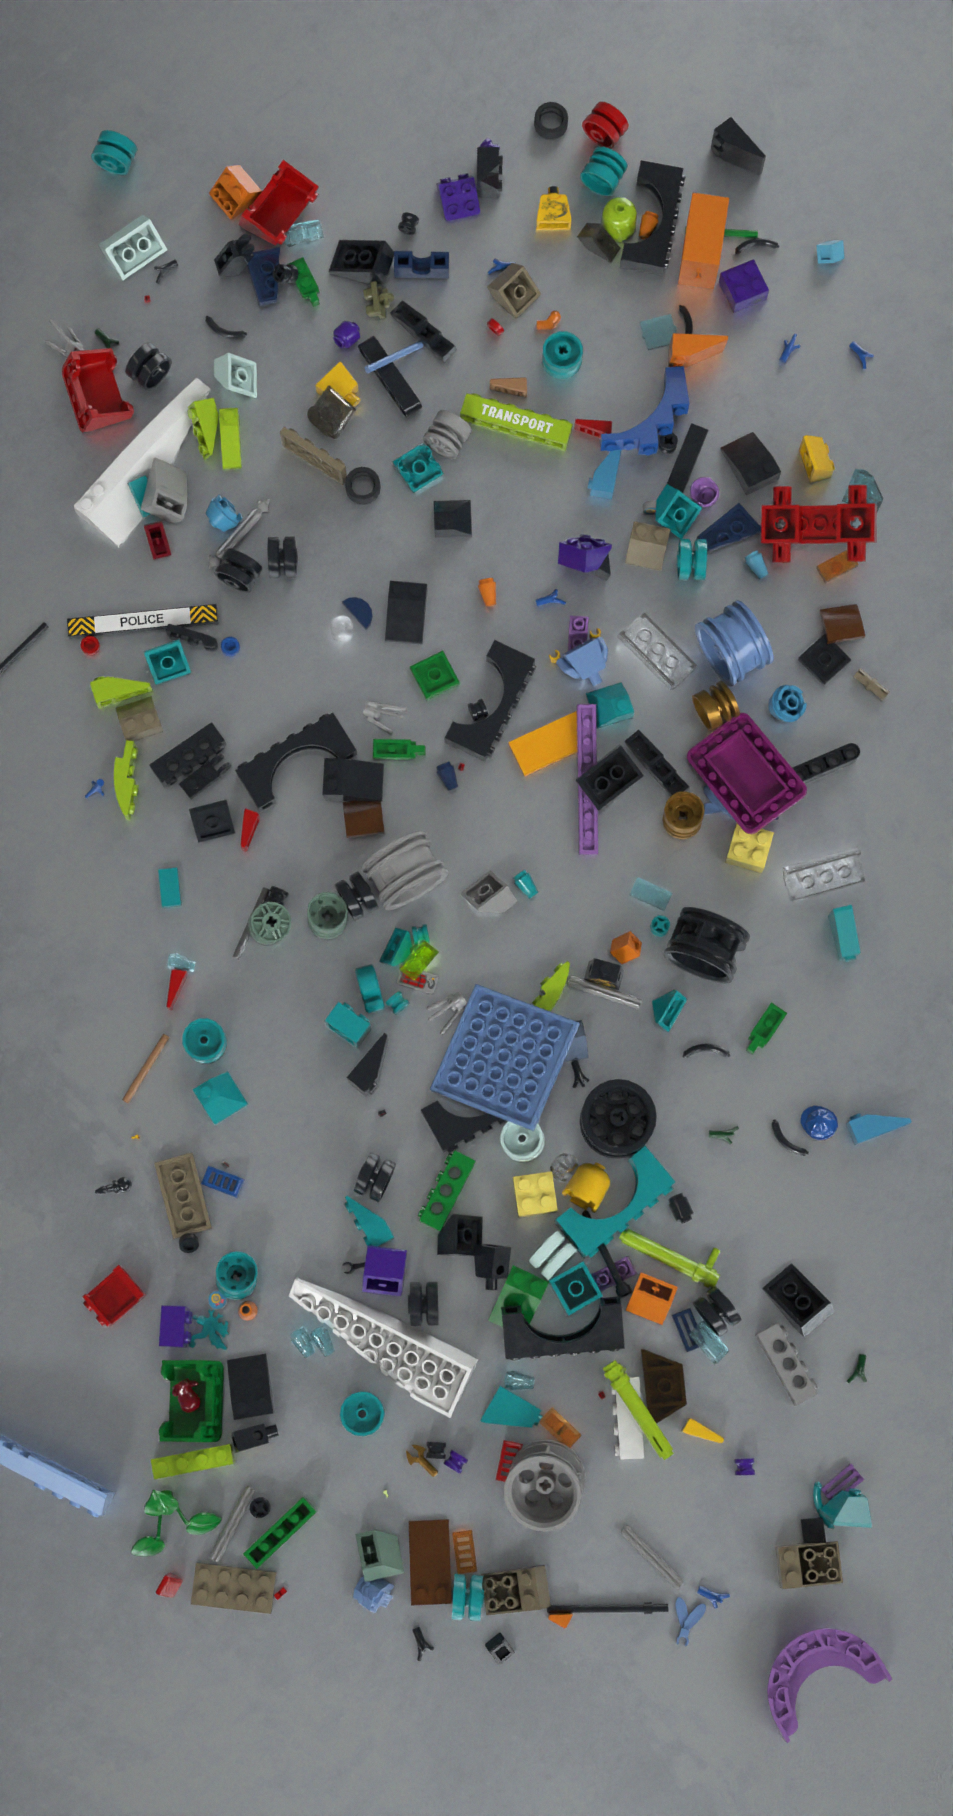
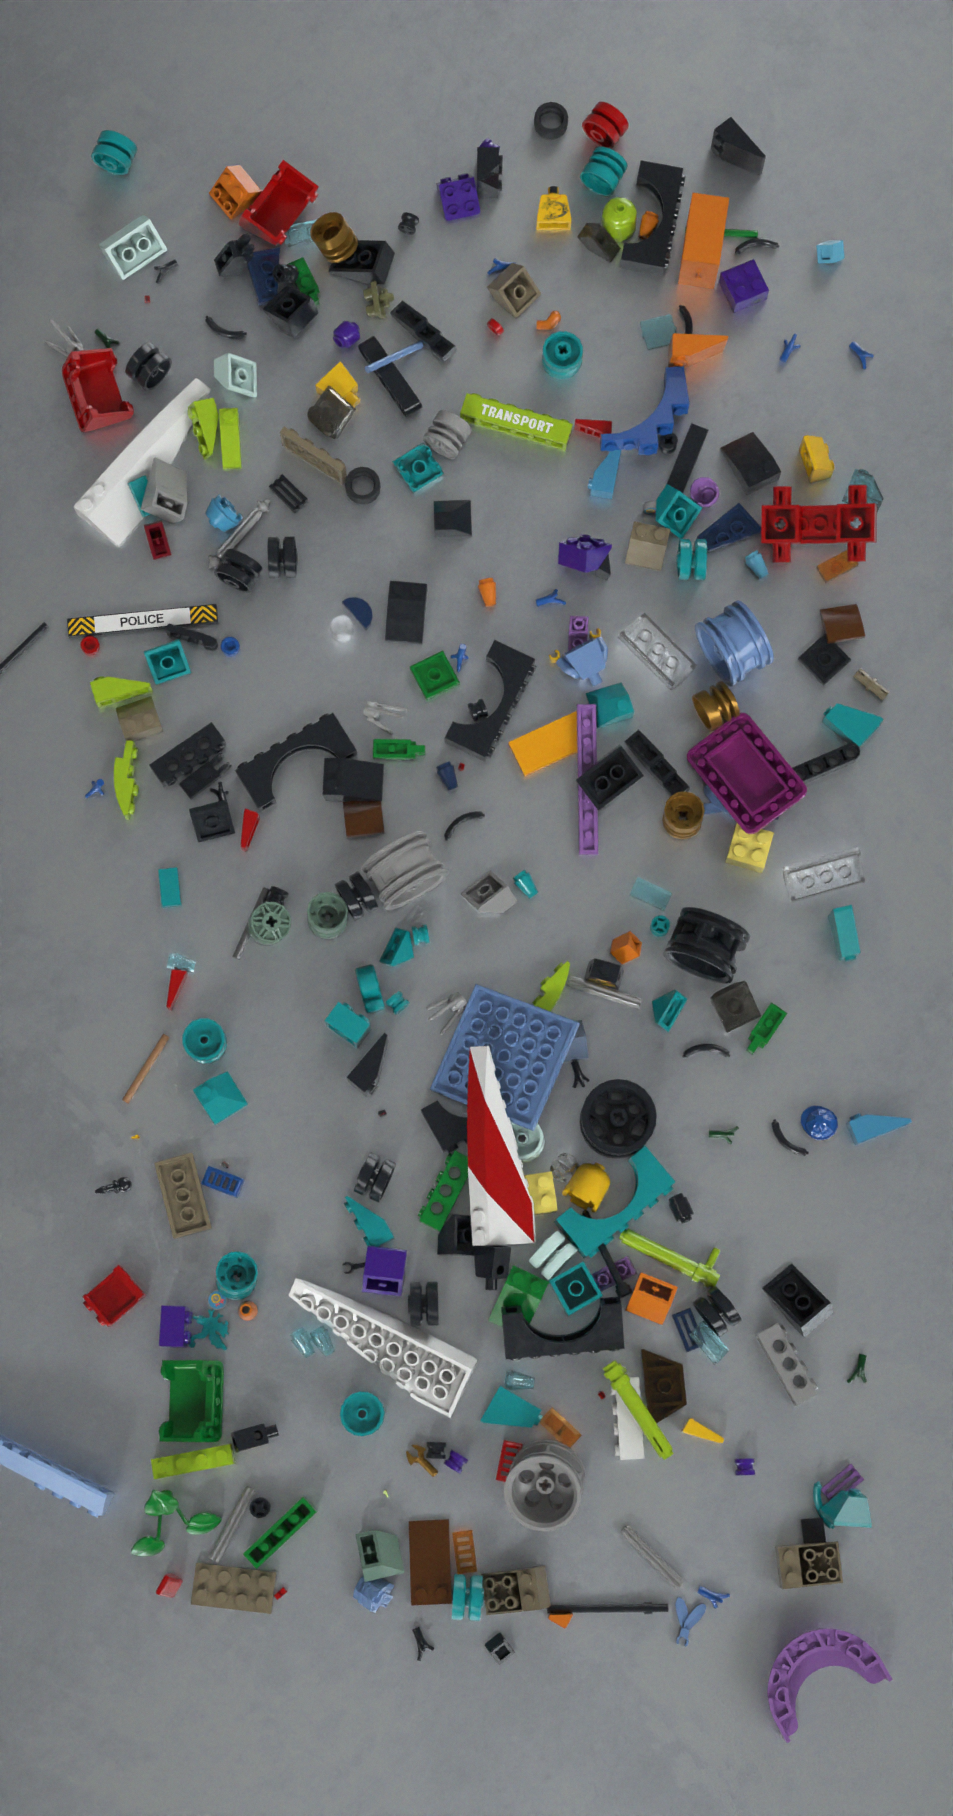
dark red animal [172,1378,200,1413] -> none
black tile [179,1233,199,1253] -> none
black slope [227,1354,275,1420] -> none
dark blue arch [394,251,449,279] -> none
tile [396,965,439,995] -> none
clear neon green slope [399,940,439,981] -> none
medium nougat slope [489,377,527,397] -> none
dark azure cone [768,685,807,722] -> none
none -> black bar [209,782,229,801]
none -> black slope [263,285,319,338]
none -> black tile [269,474,308,513]
none -> pearl gold wheel [310,212,358,263]
none -> black piece [444,811,485,841]
none -> blue bar [451,644,469,672]
none -> wedge [467,1046,536,1246]
none -> clear smoke slope [710,981,761,1033]
none -> teal slope [822,703,884,748]

